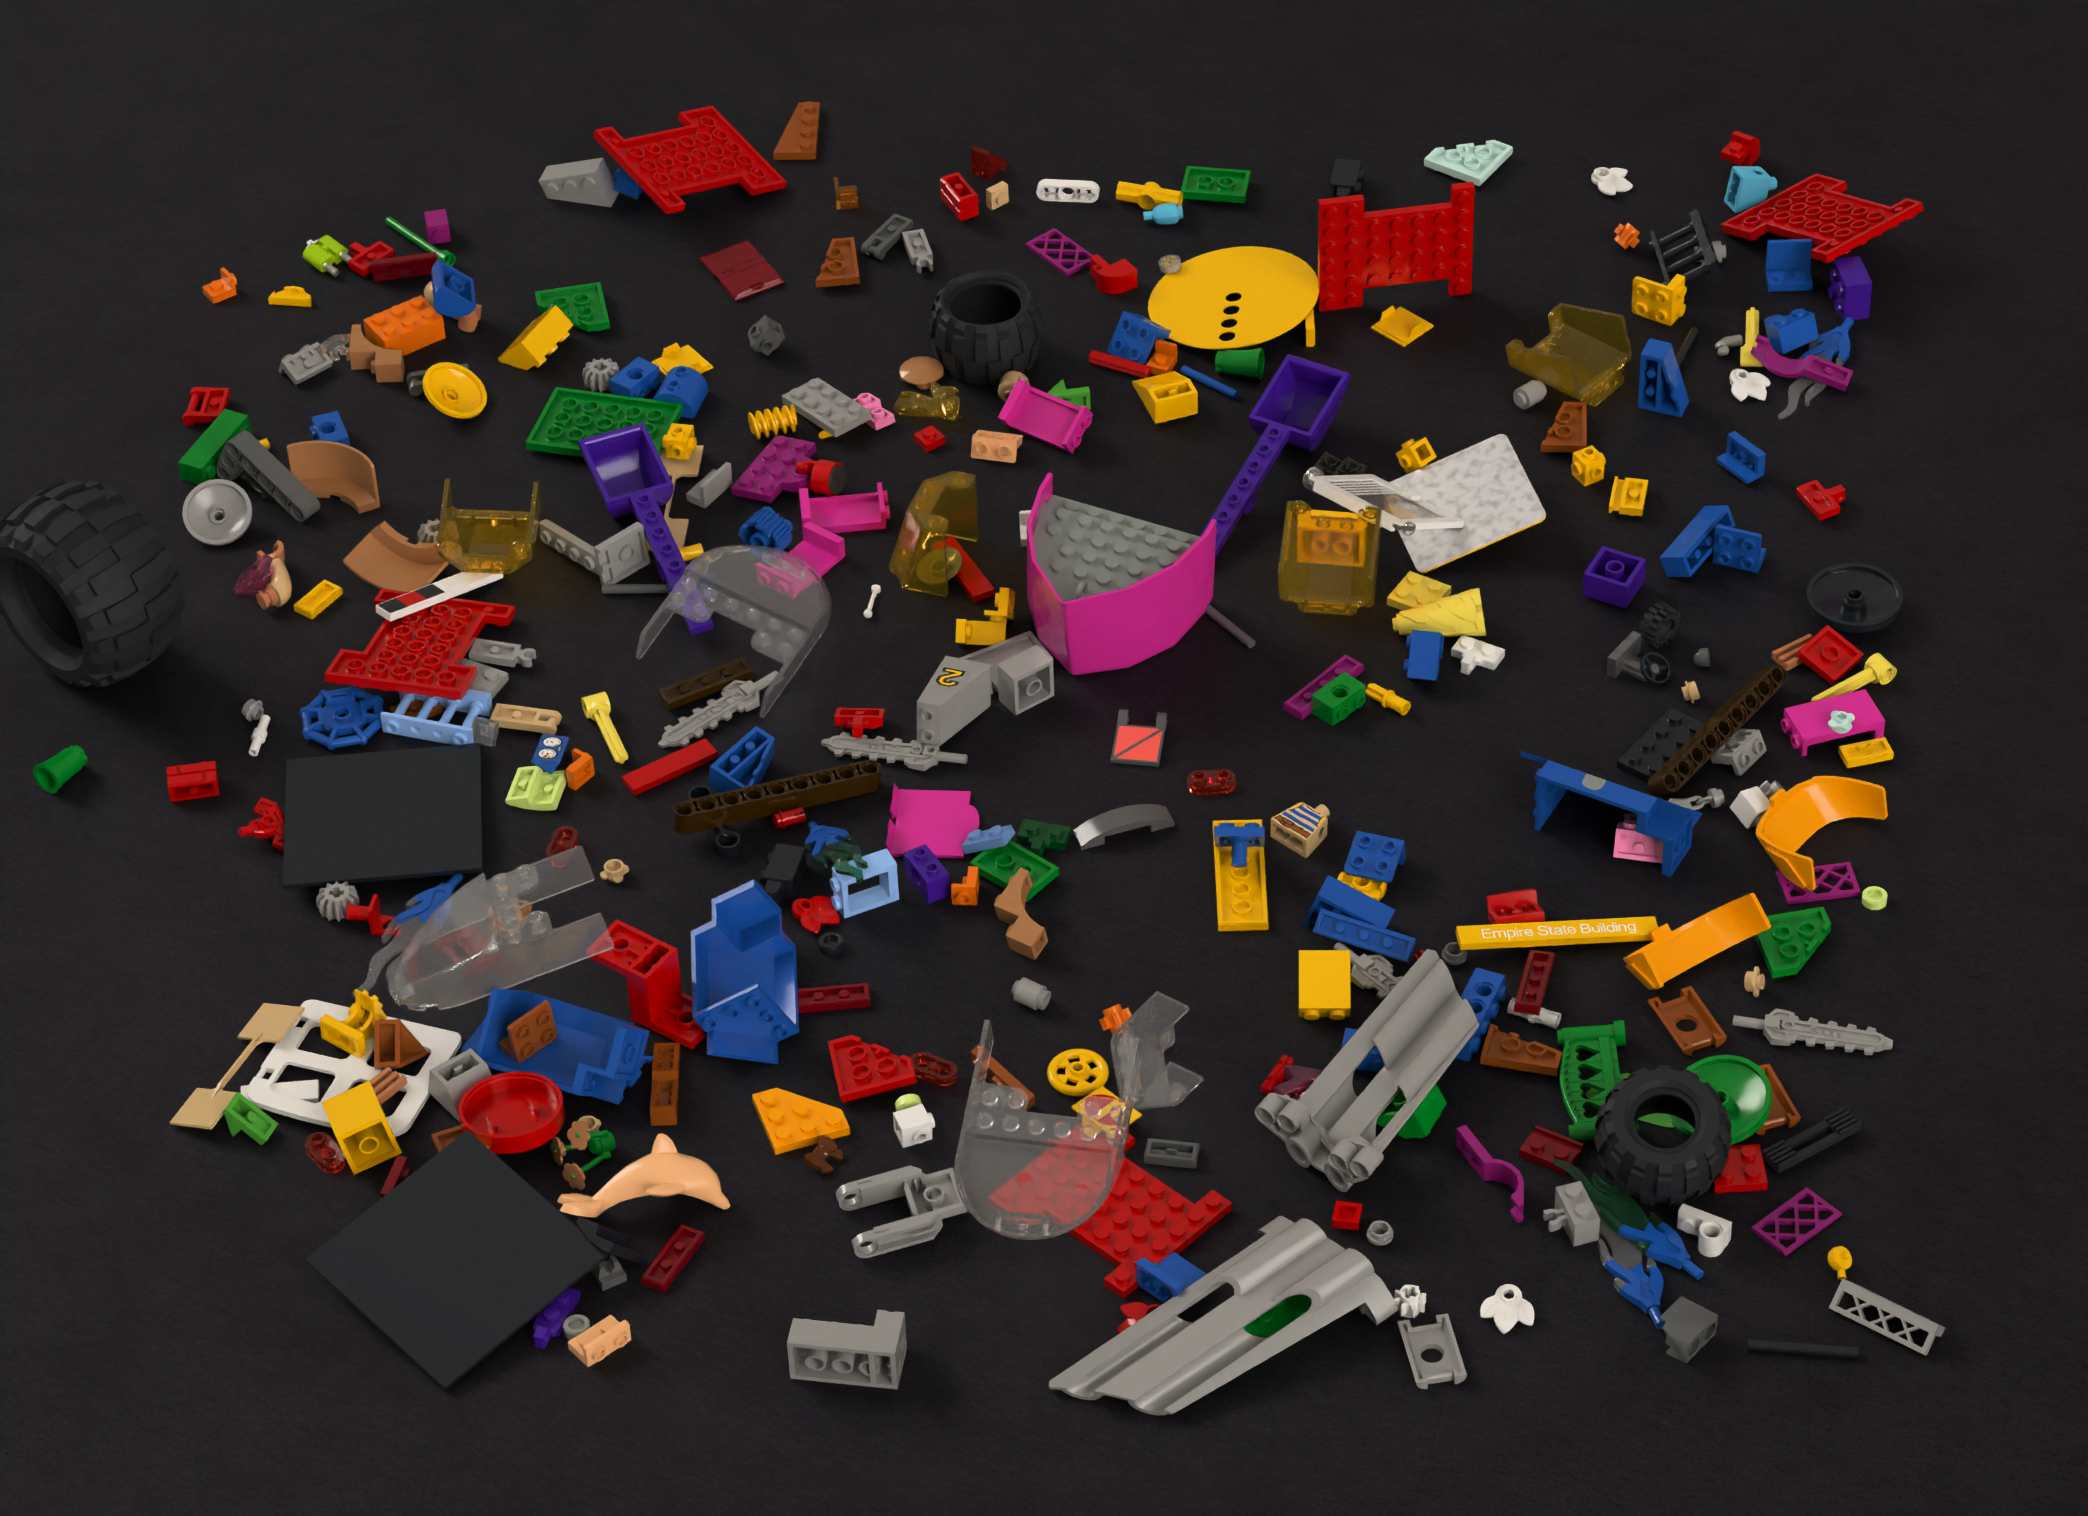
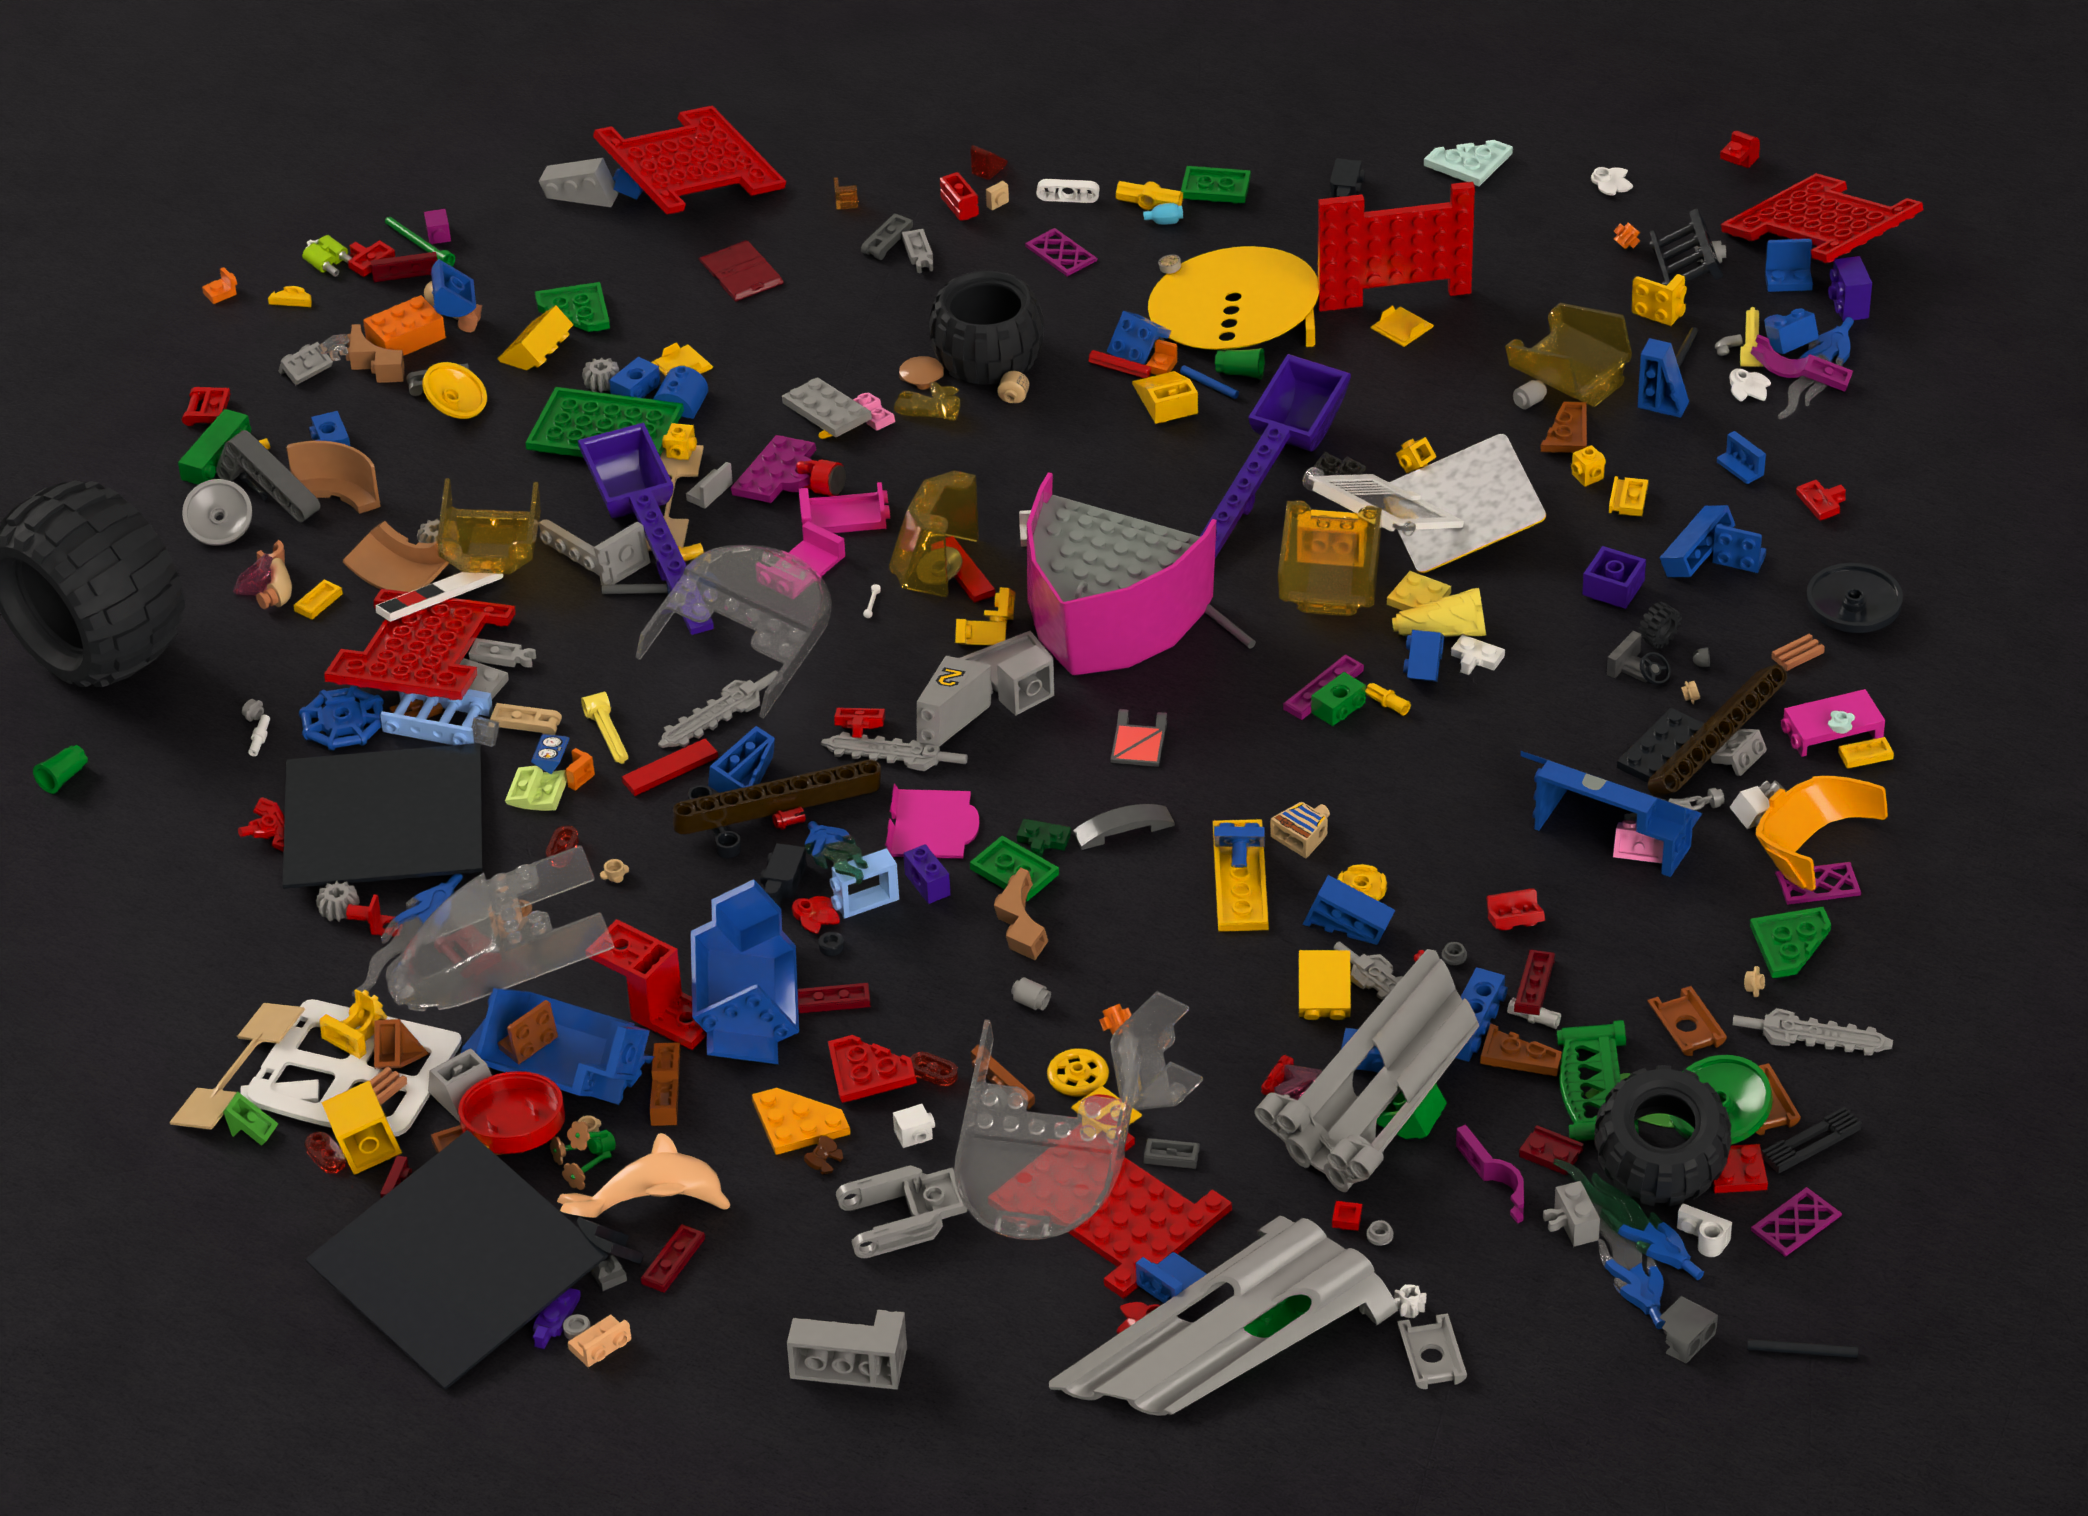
red brick [166,761,220,802] -> none
dark brown plate [658,657,754,711] -> none
blue brick [738,507,793,561] -> none
dark grey brick [748,315,785,356] -> none
yellow piece [748,403,797,440] -> none
dark orange wing [773,101,820,160] -> none
dark orange wing [816,237,860,288] -> none
yellowish green tile [895,1094,922,1111] -> none
red plate [913,425,945,452] -> none
orange bracket [951,866,980,905] -> none
medium blue plate [961,825,1015,854] -> none
light nougat bracket [971,430,1023,463] -> none
dark pink panel [998,378,1093,454] -> none
bright green slope [1048,379,1091,410] -> none
red brick [1089,254,1138,294] -> none
clear red plate [1187,769,1236,795] -> none
blue tile [1313,908,1417,964] -> none
blue bracket [1344,831,1406,883] -> none
yellow tile [1456,916,1658,950] -> none
white plate [1480,1284,1535,1334] -> none
light orange piece [1623,893,1771,990] -> none
medium azure torso [1724,166,1777,213] -> none
red plate [1796,625,1864,686] -> none
light yellow axle [1811,653,1897,702] -> none
yellow piece [1827,1246,1852,1280] -> none
light grey fence [1829,1278,1946,1356] -> none
yellowish green tile [1862,886,1888,910] -> none

